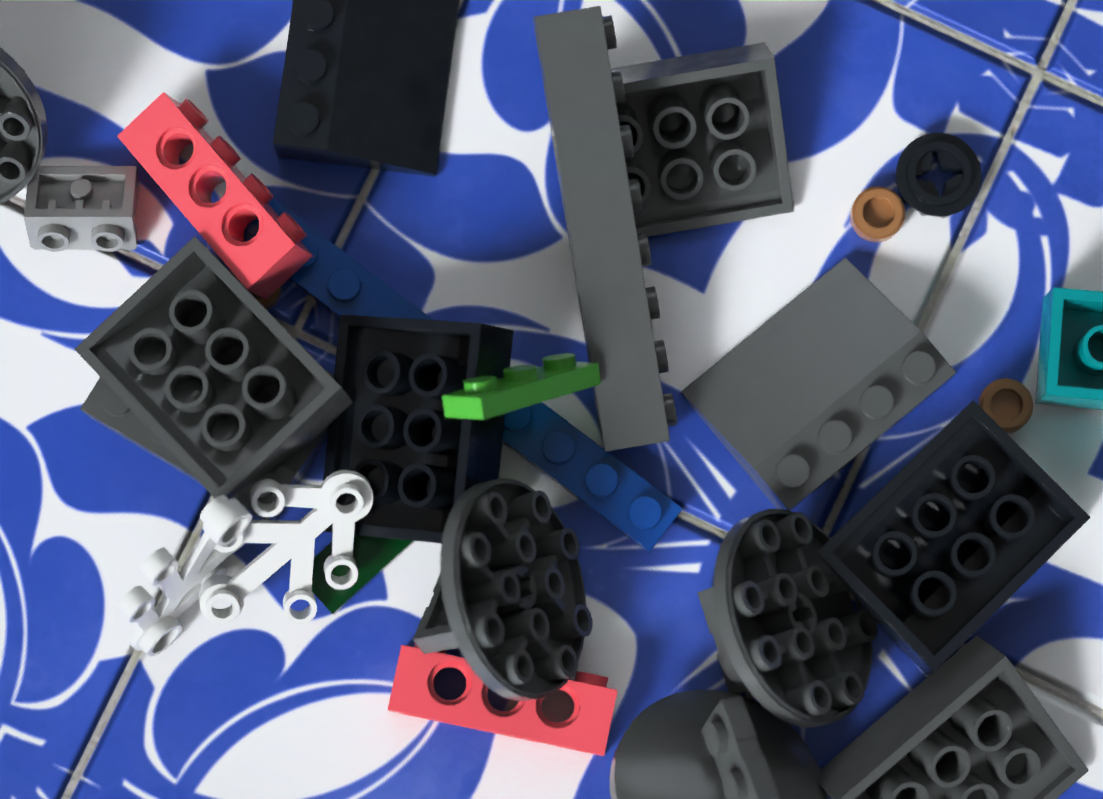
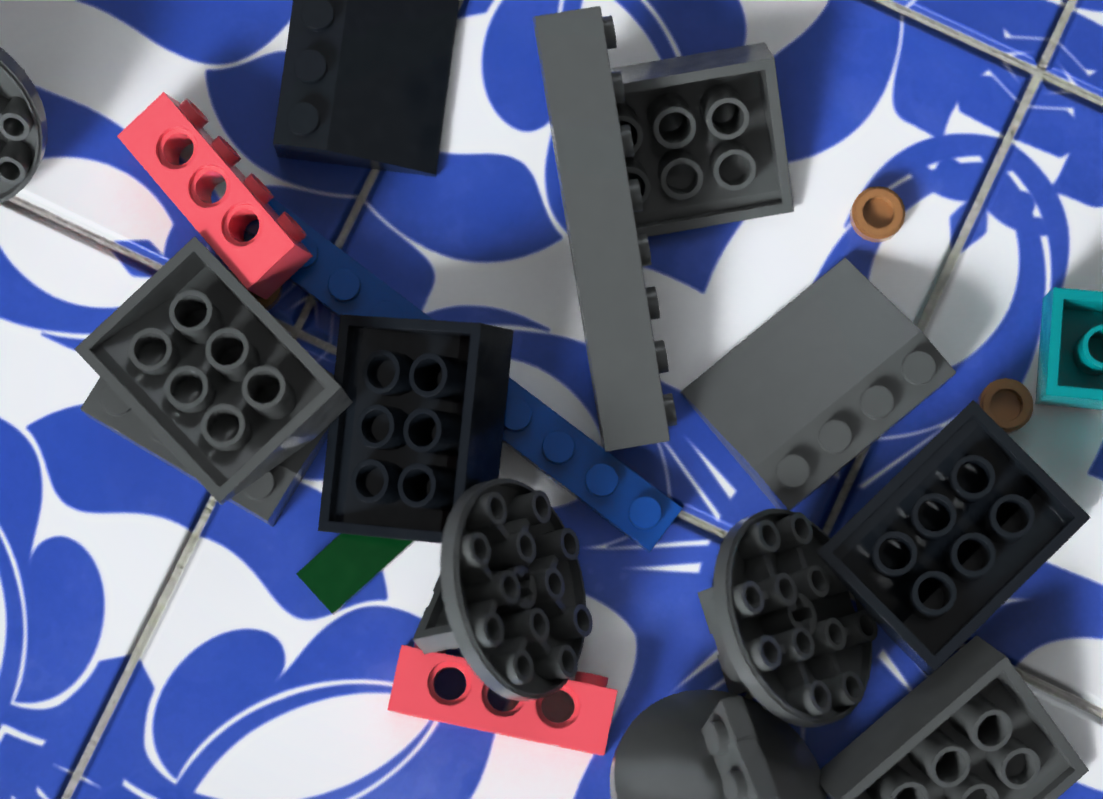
light grey bracket [24,166,139,252] -> none
white plant [117,495,252,657] -> none
white plant [199,470,373,624] -> none
bright green plate [442,353,601,420] -> none
black gear [895,133,981,219] -> none

